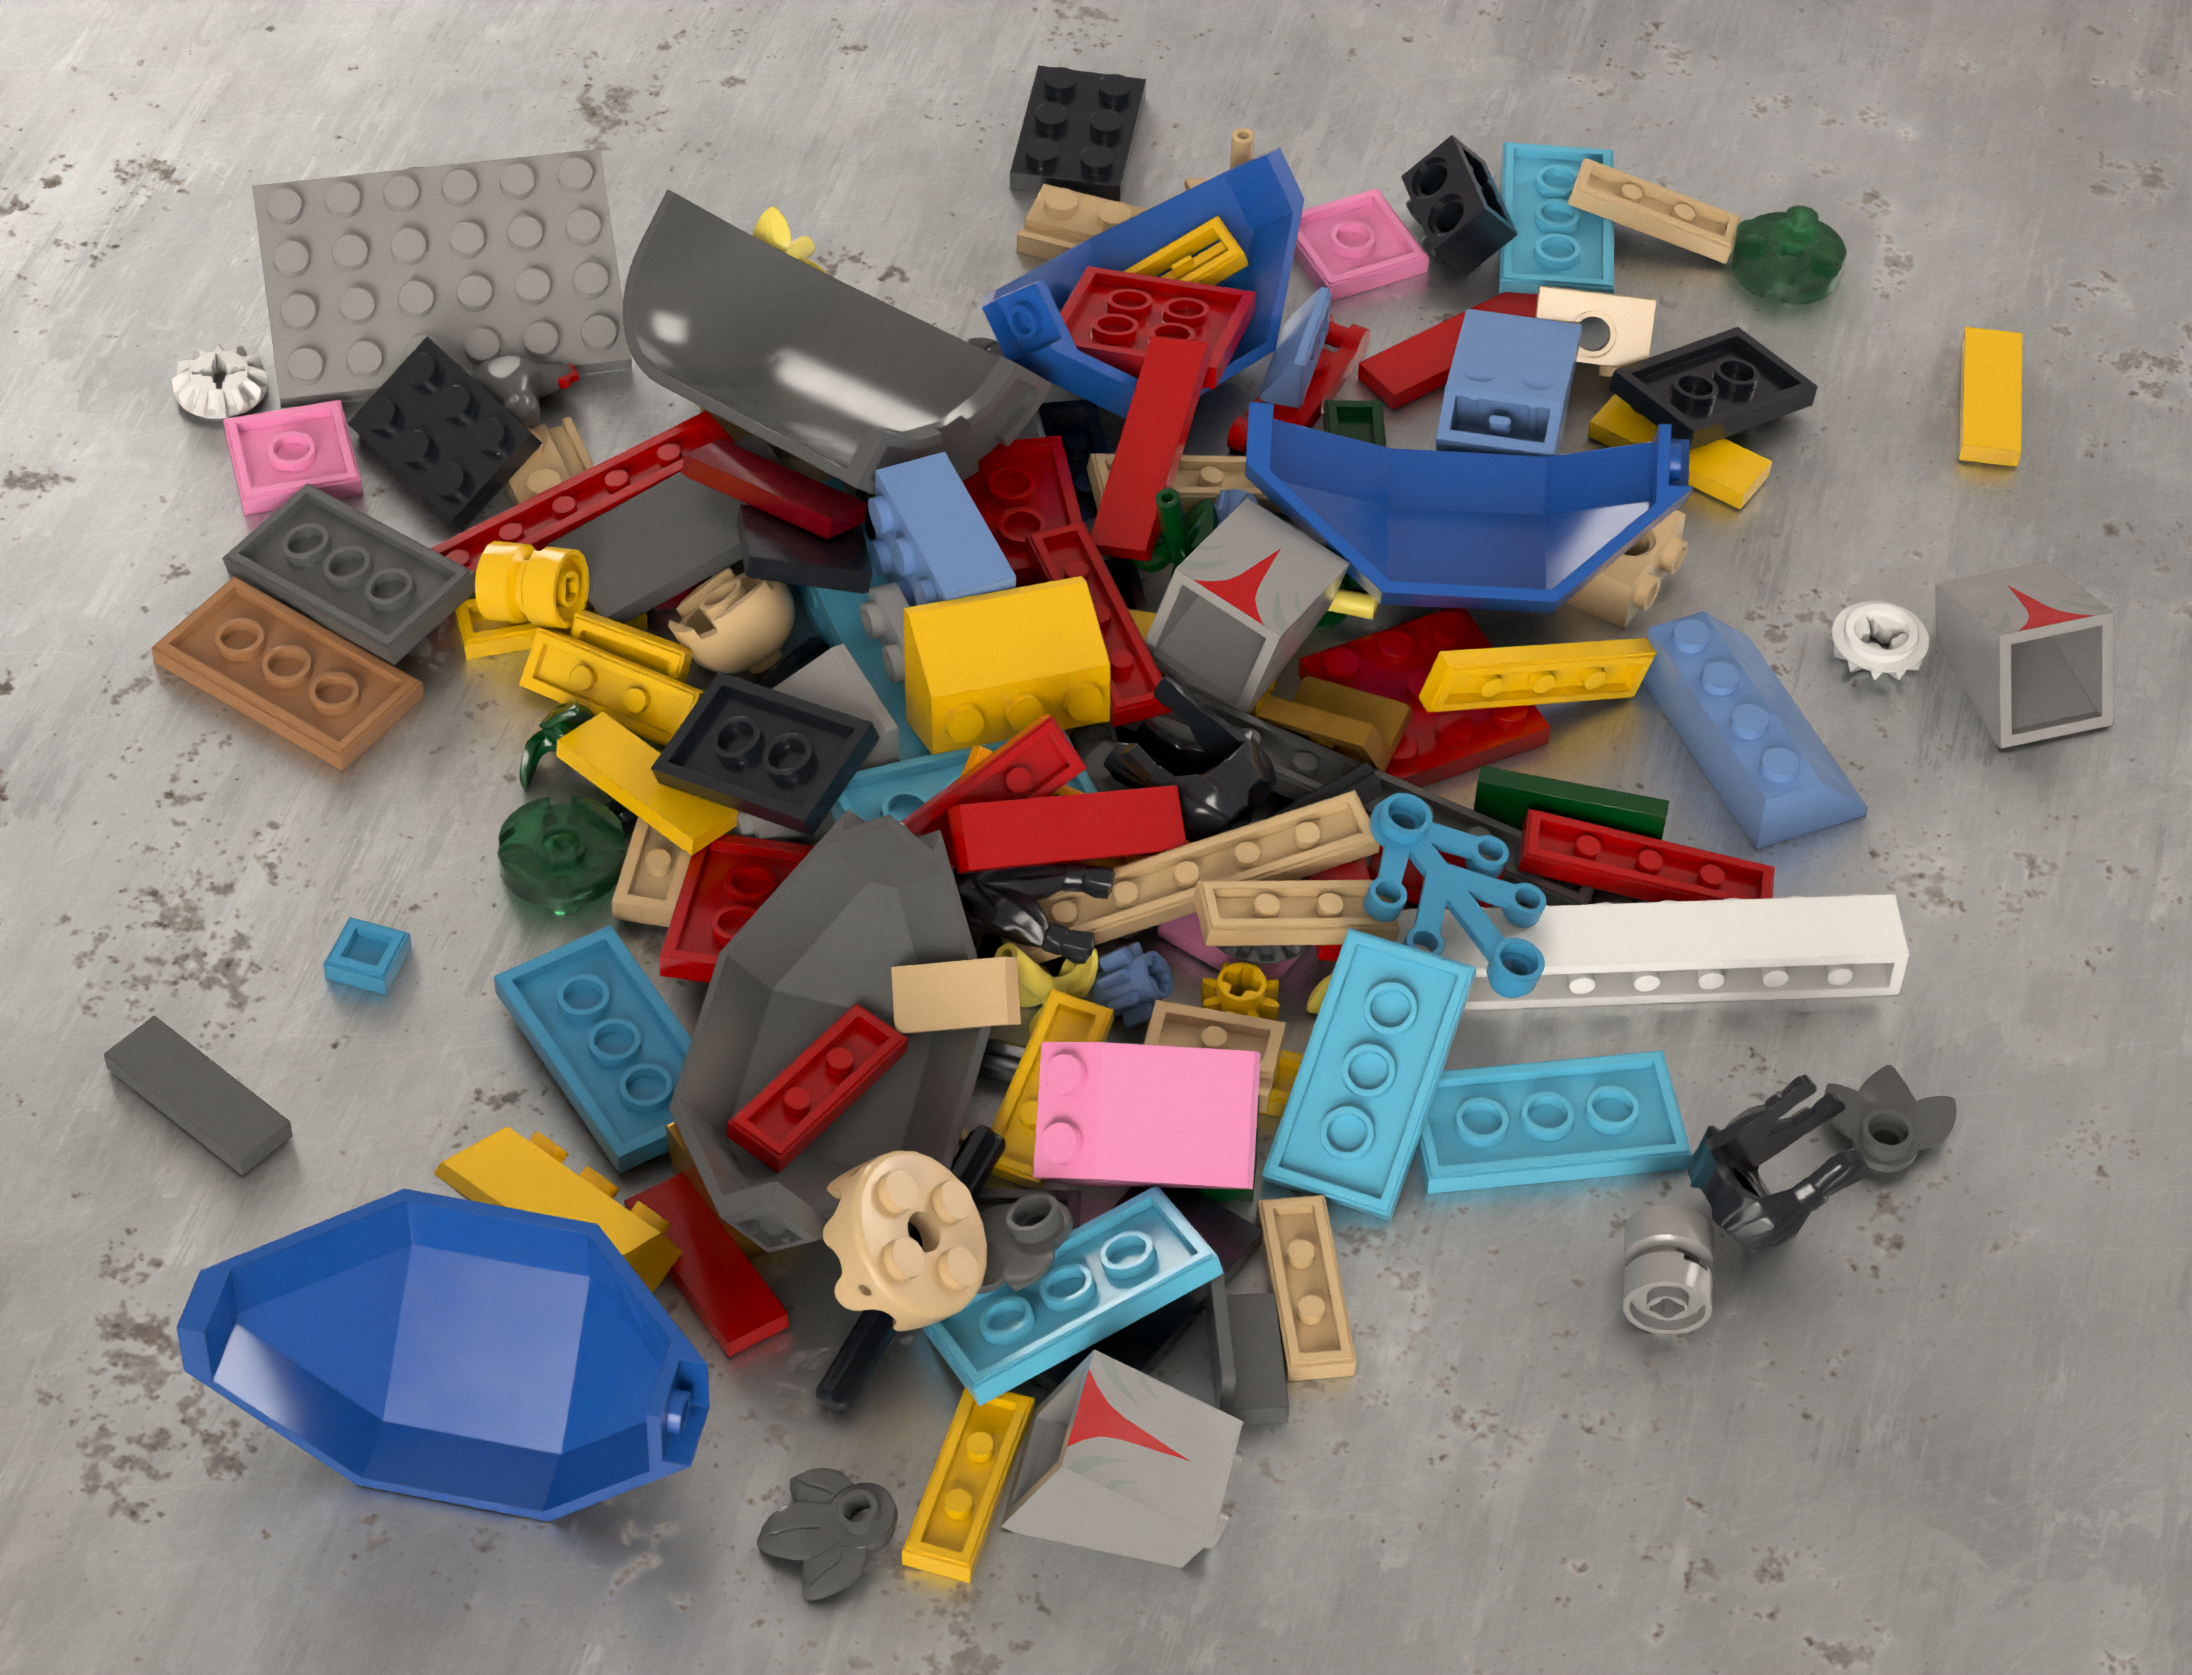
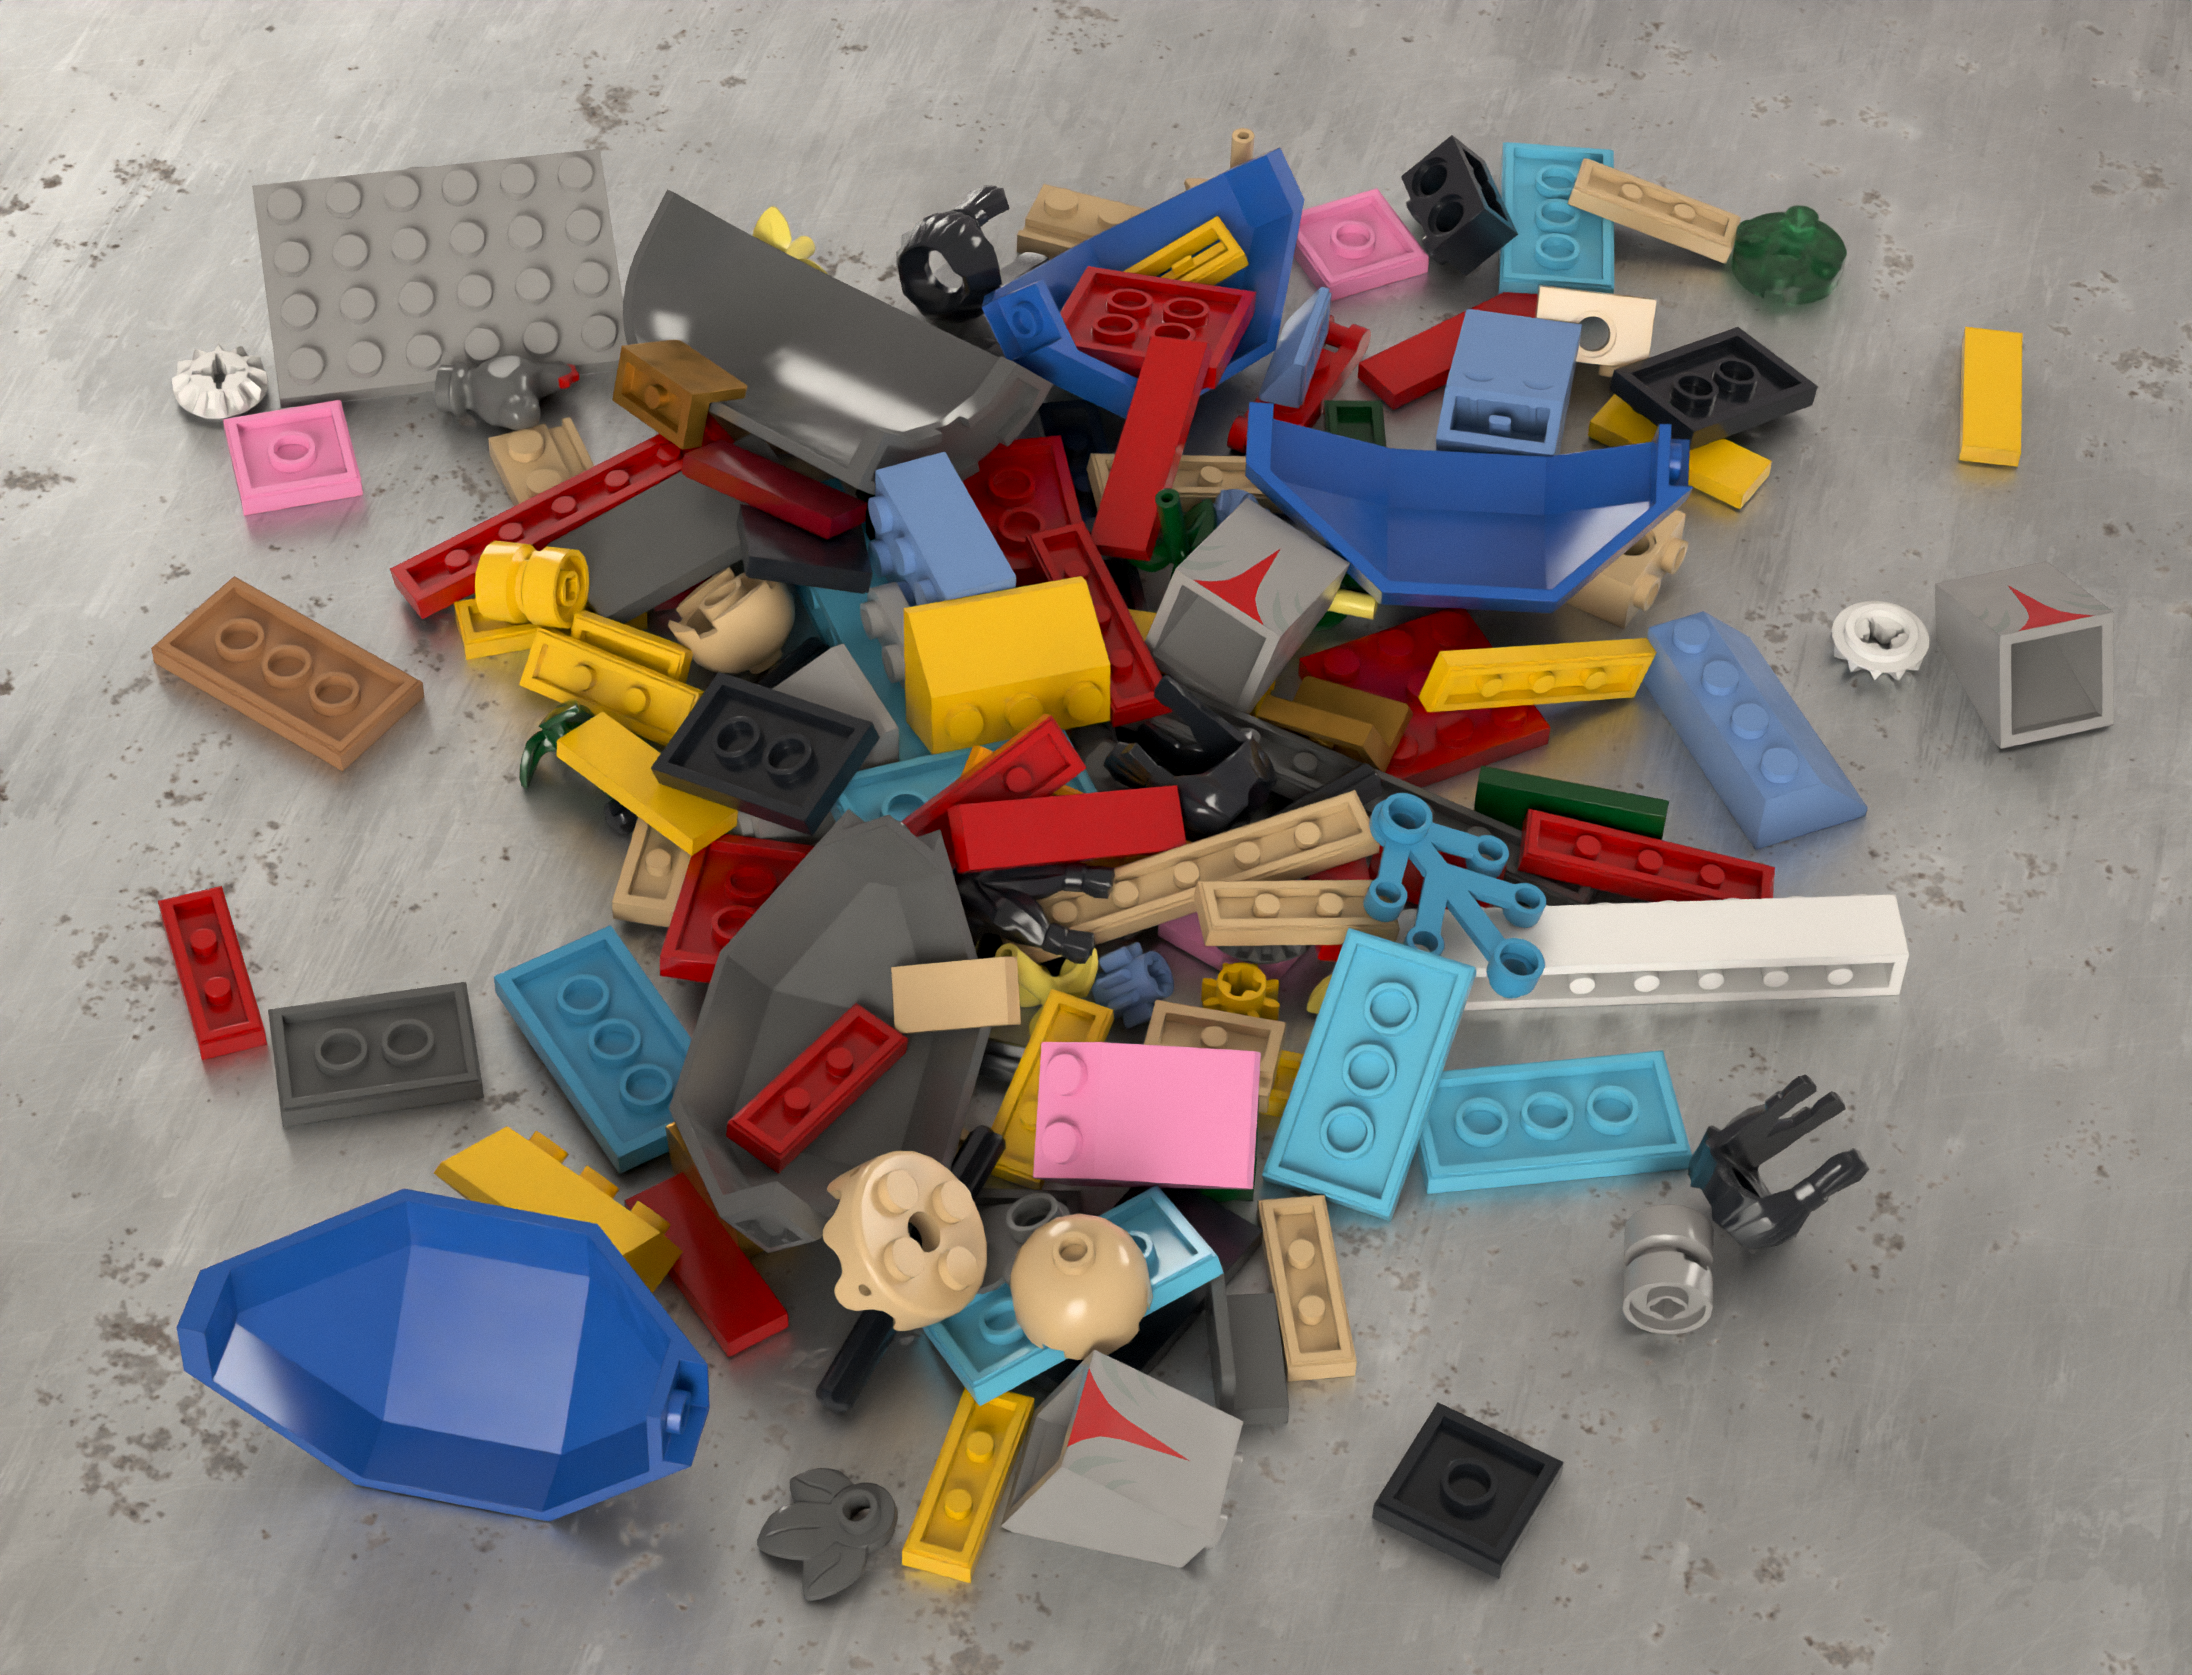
dark grey tile [104,1015,293,1176] -> none
dark grey tile [222,483,476,665] -> none
dark azure tile [323,917,412,995] -> none
black plate [347,336,542,532] -> none
clear green plate [497,796,627,917] -> none
black plate [1010,65,1146,202] -> none
dark grey plate [1824,1065,1957,1172] -> none
none -> red tile [158,886,267,1060]
none -> dark grey tile [268,982,484,1127]
none -> pearl gold panel [612,339,747,450]
none -> black piece [896,185,1049,323]
none -> tan cylinder [1010,1214,1153,1360]
none -> black tile [1372,1402,1564,1579]

